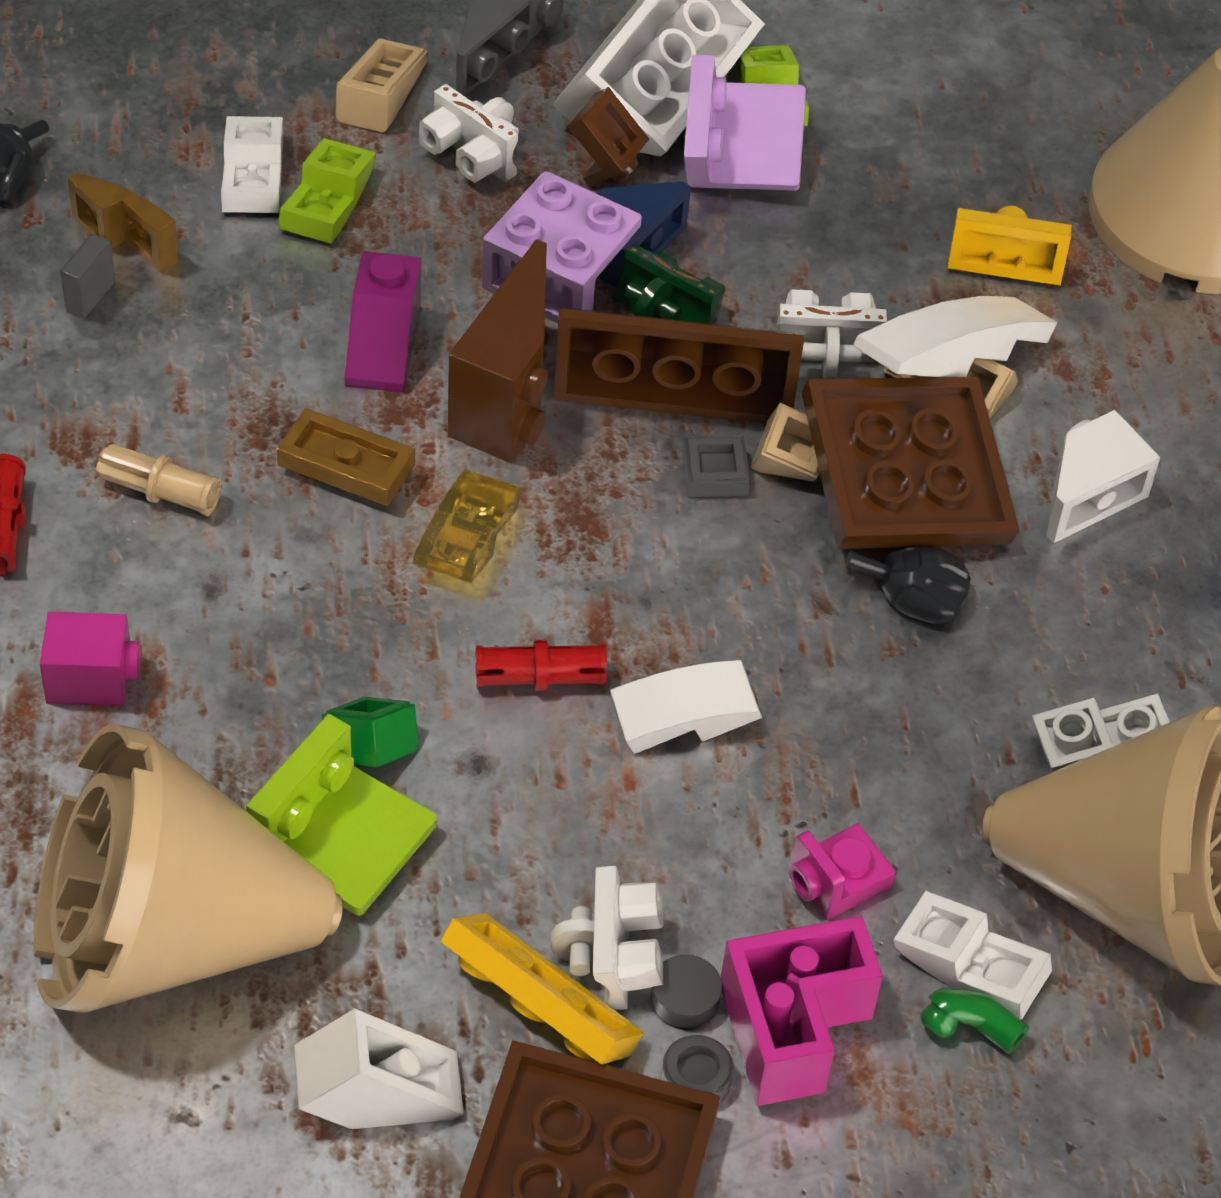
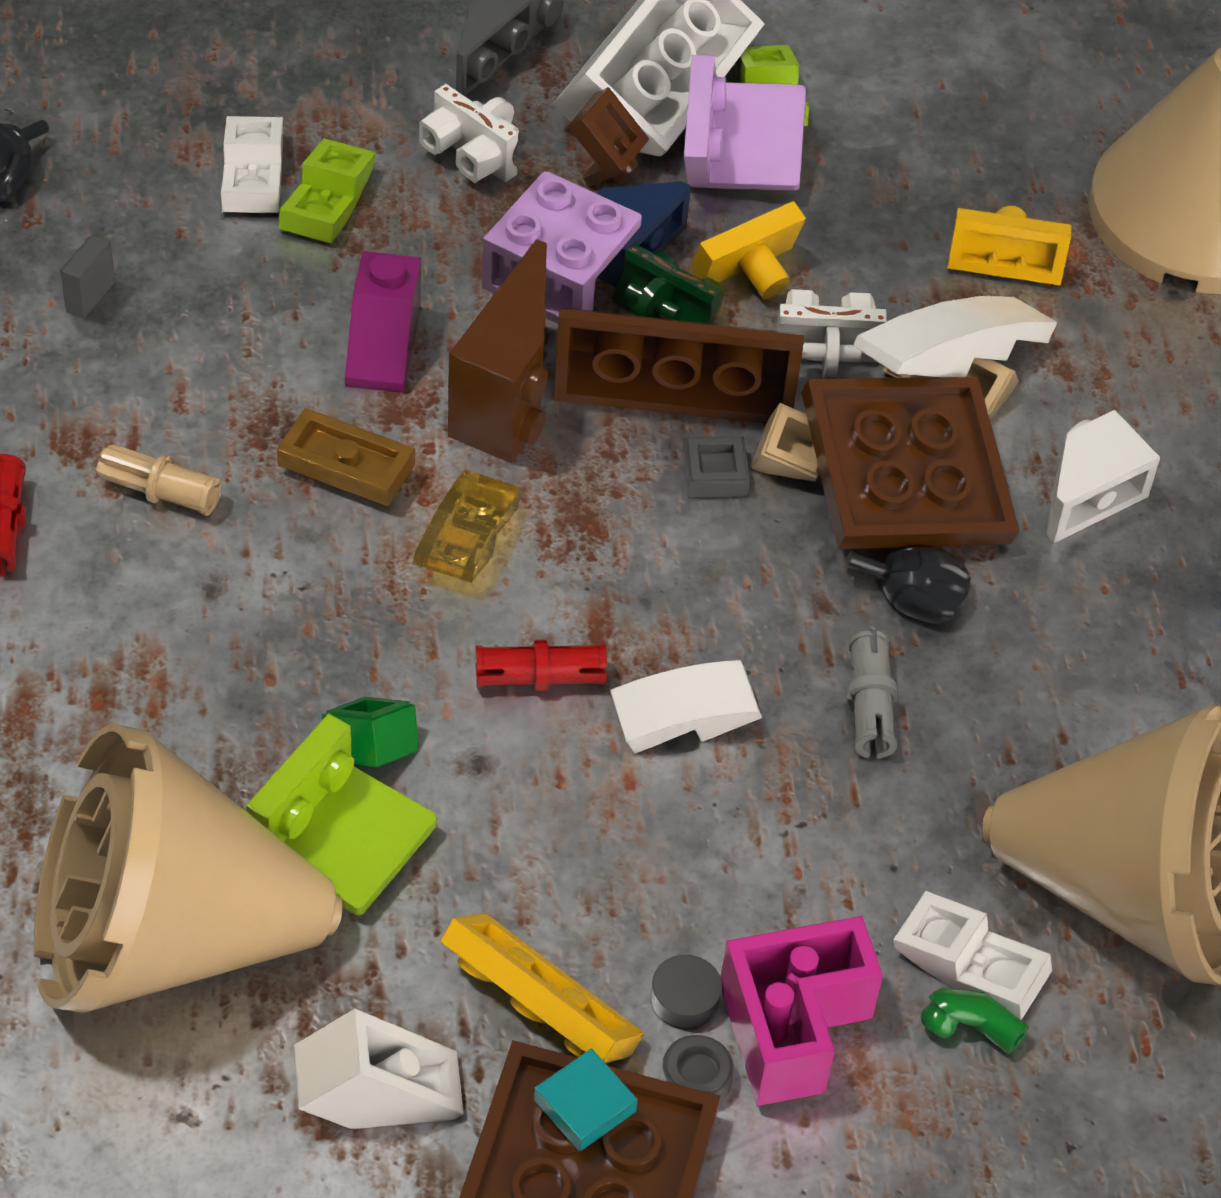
dark pink brick [40,612,142,706] -> none
pearl gold slope [68,173,179,273] -> none
tan slope [335,38,428,132] -> none
white hips [551,866,664,1010] -> none
dark pink bracket [788,823,897,921] -> none
white slope [1032,693,1170,772] -> none
none -> teal tile [534,1048,638,1152]
none -> yellow tile [688,201,806,299]
none -> light grey pin [847,630,899,759]

